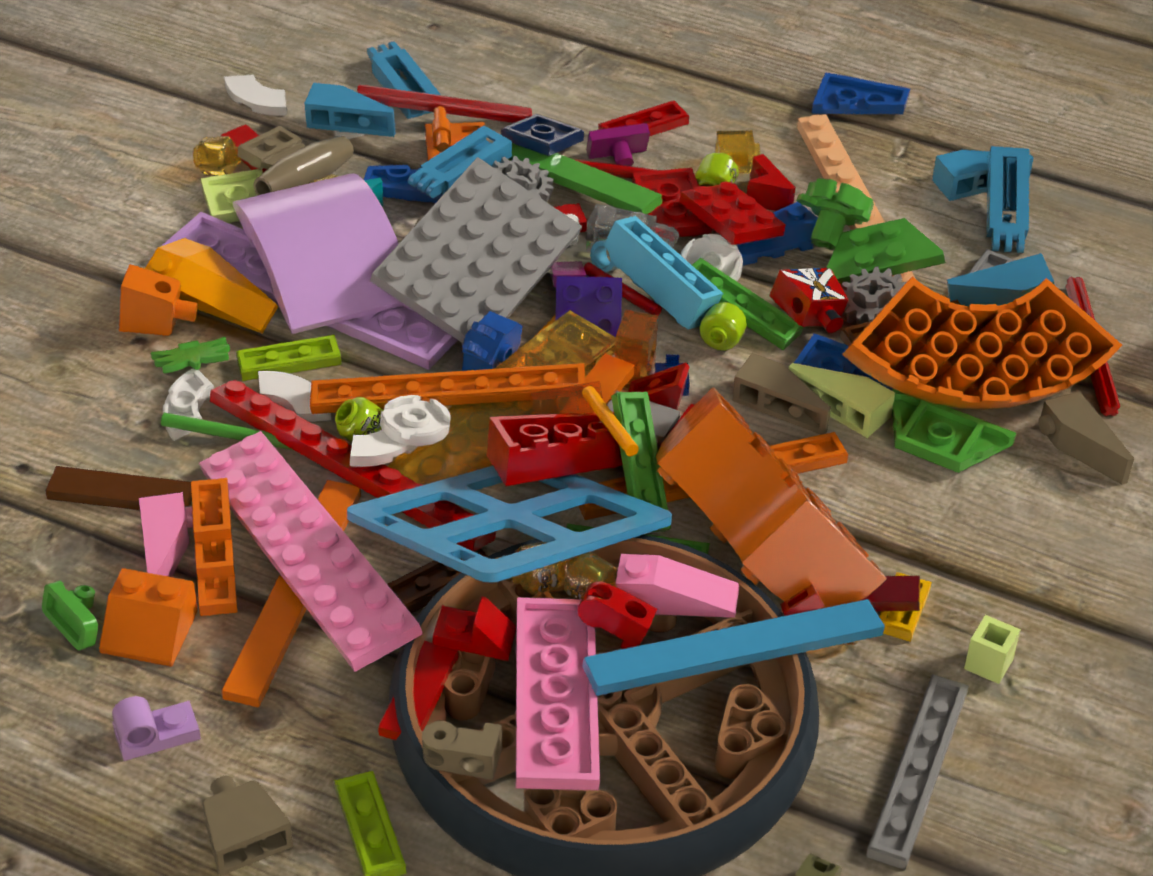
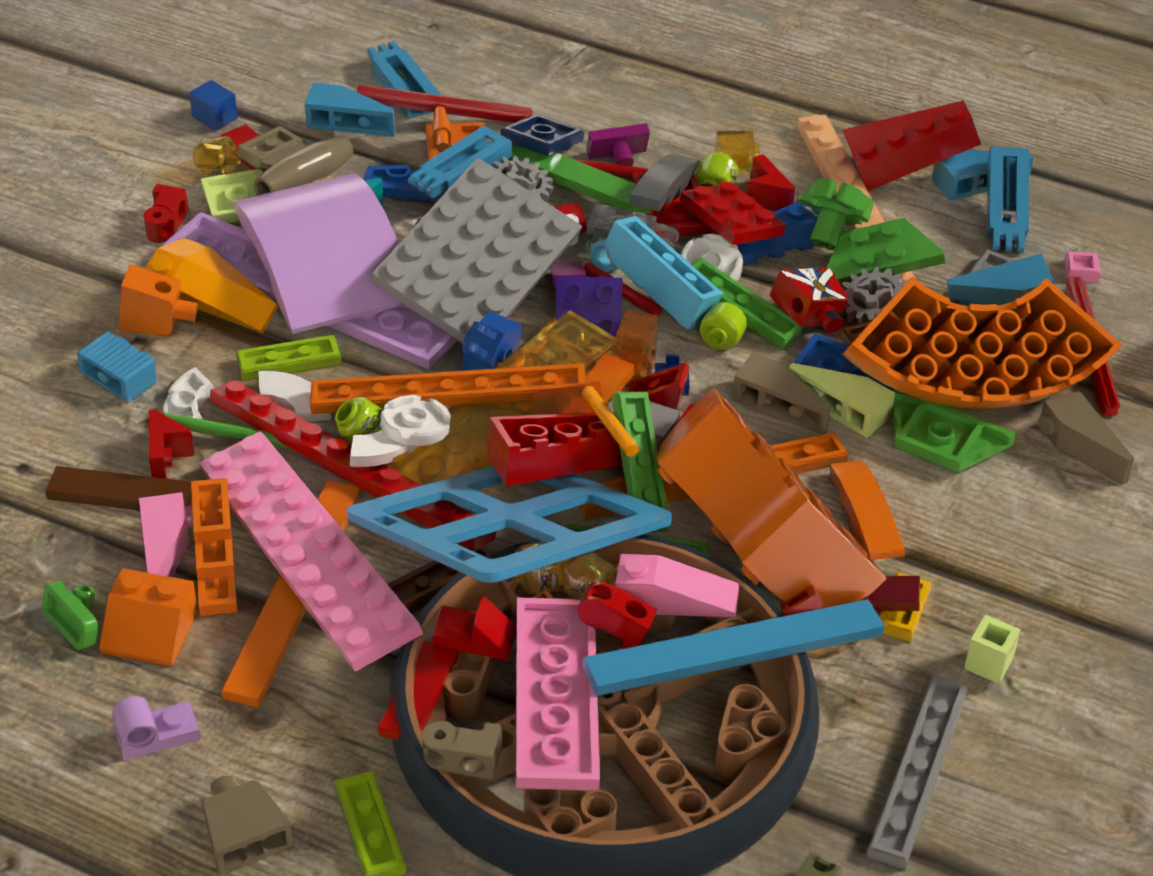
bright green piece [151,337,230,373] -> none
white tile [224,75,287,116] -> none
red tile [598,100,689,137] -> none
blue wing [812,72,910,114] -> none
none -> dark azure brick [77,331,157,403]
none -> red leg [143,184,189,243]
none -> red slope [149,410,194,479]
none -> blue brick [189,80,238,131]
none -> dark grey slope [630,153,700,211]
none -> orange slope [830,460,905,560]
none -> red wedge [842,100,981,191]
none -> bright pink tile [1064,252,1101,282]

